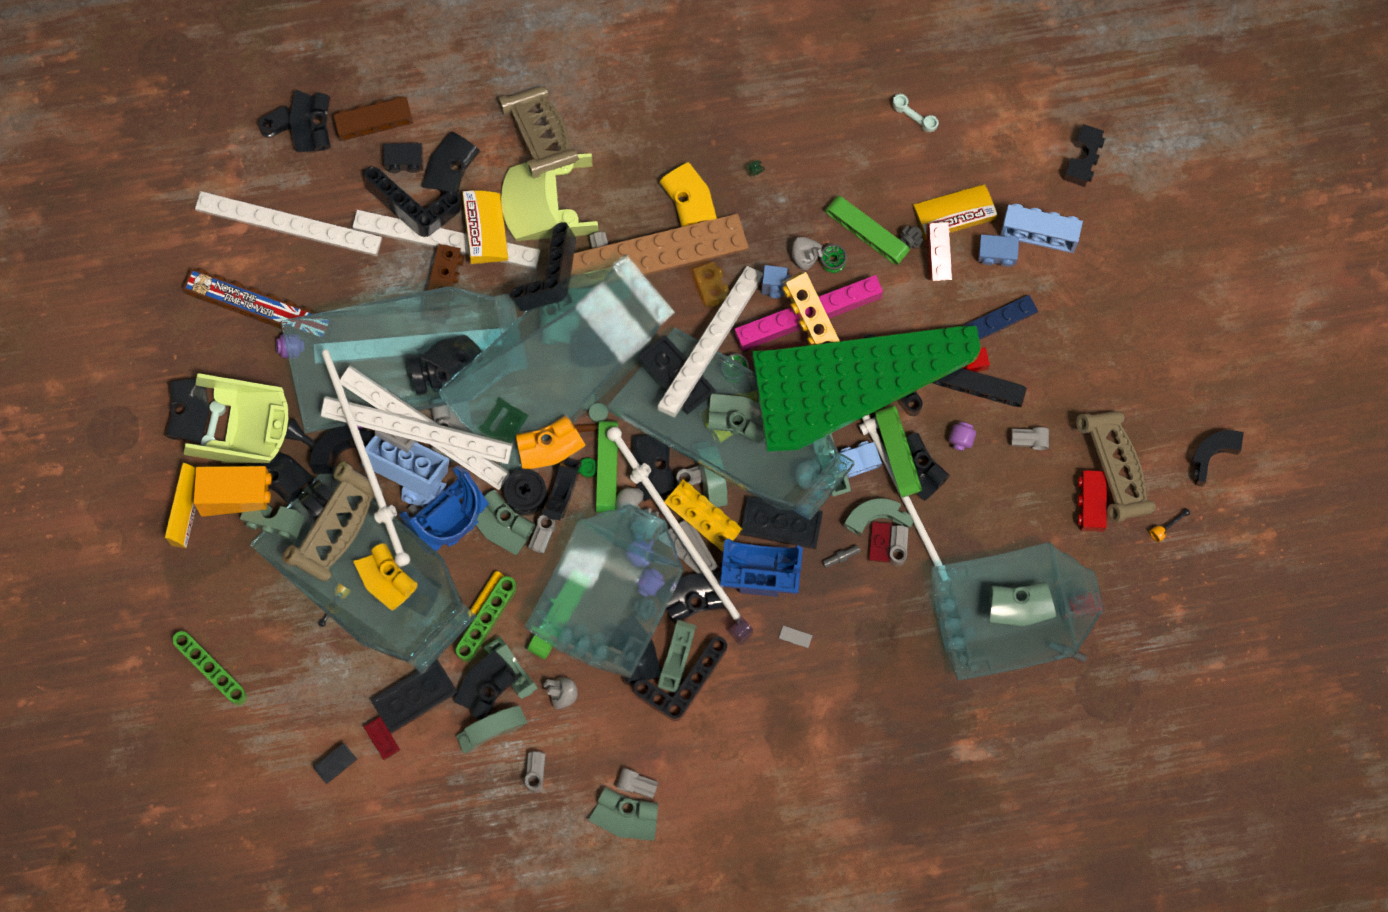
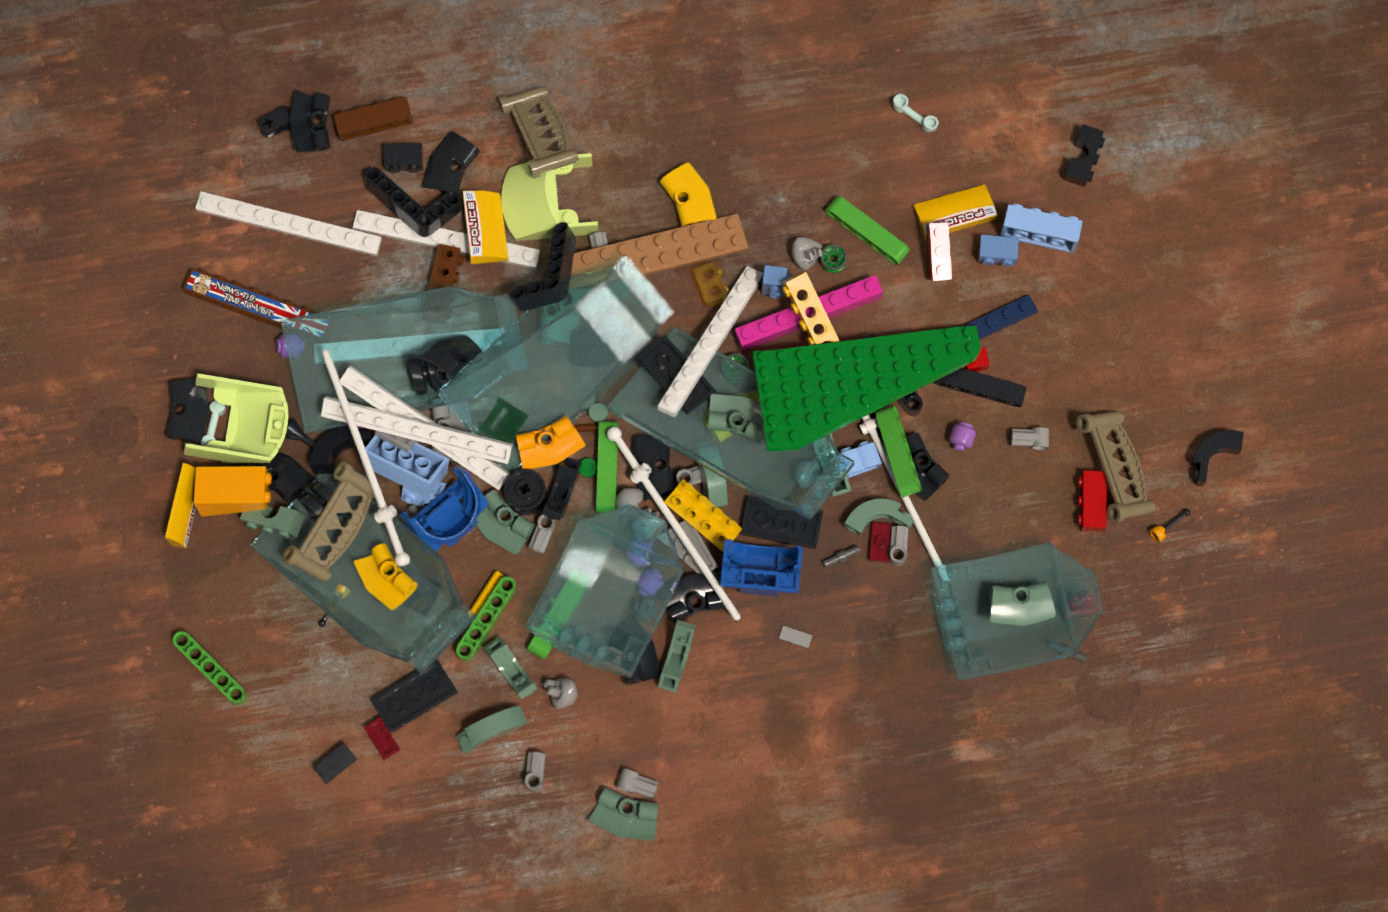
black panel [454,651,518,720] -> none
black beam [634,637,727,721] -> none
leg [727,617,753,645] -> none
clear green bush [746,160,765,177] -> none
dark grey gear [900,226,924,249] -> none

